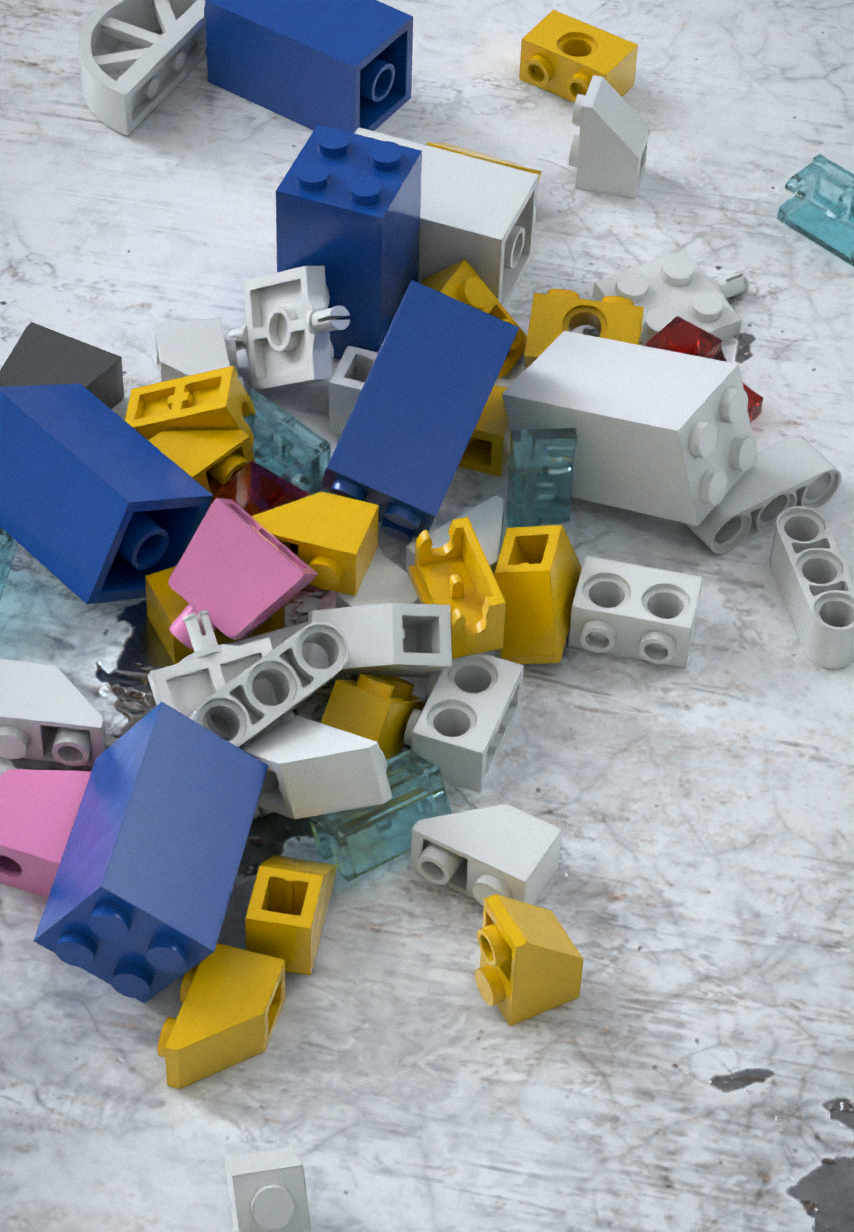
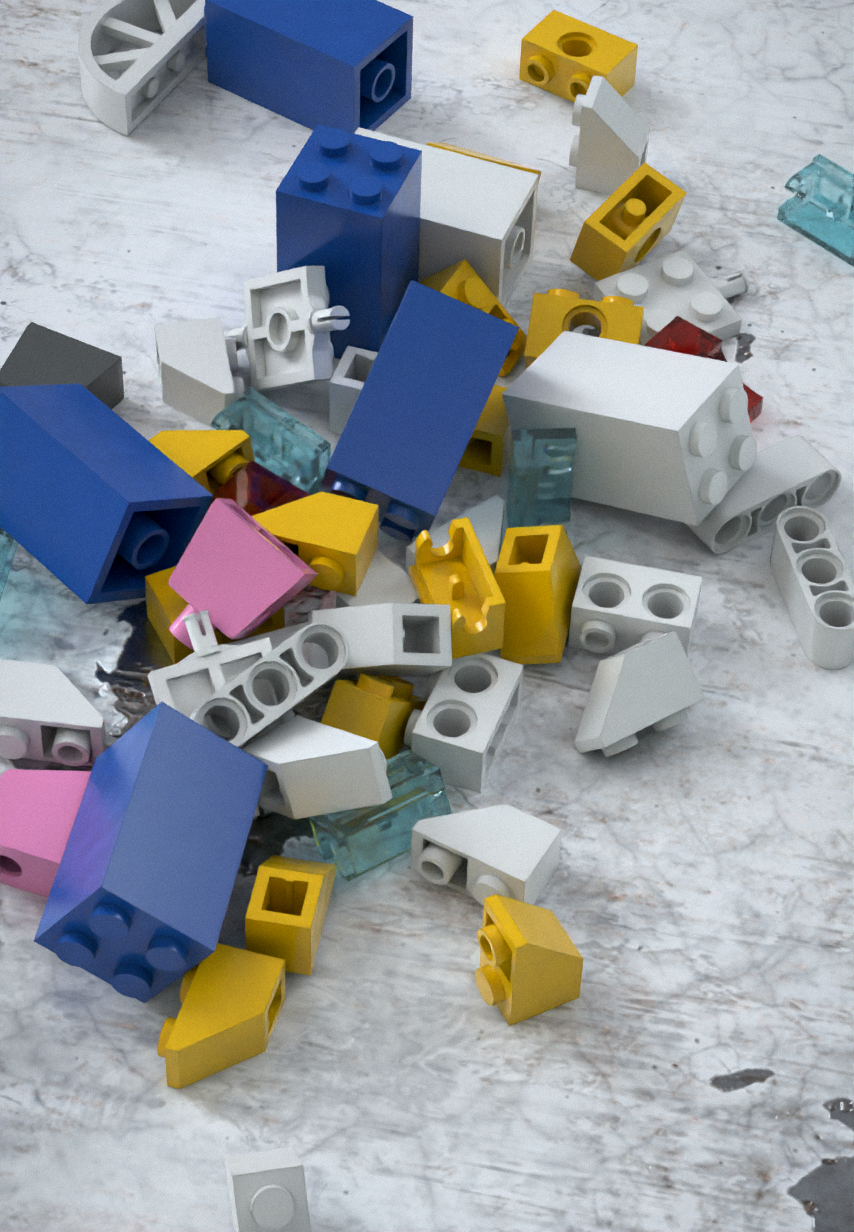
yellow hinge [125,366,256,448] -> none
none -> yellow brick [570,162,687,281]
none -> white slope [574,631,705,757]

